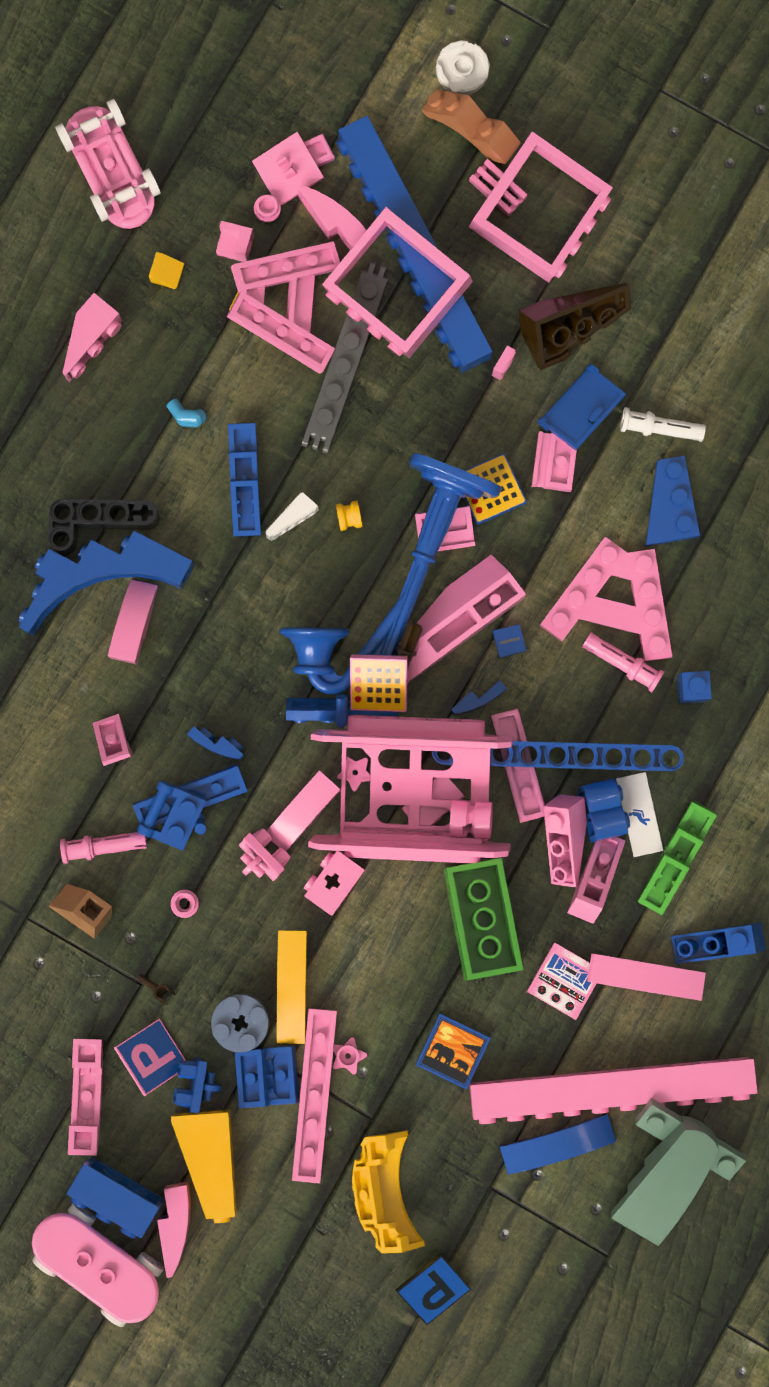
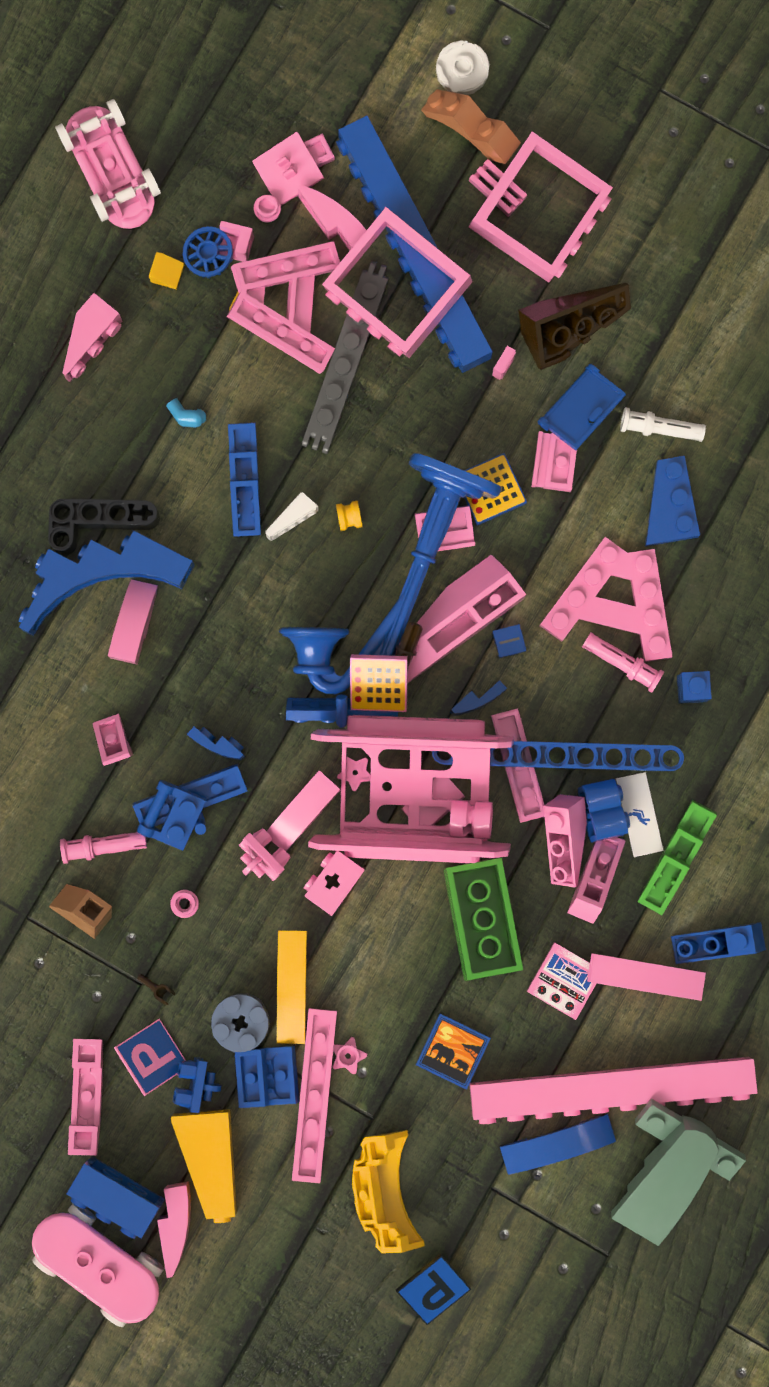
none -> blue wheel [183,227,234,278]

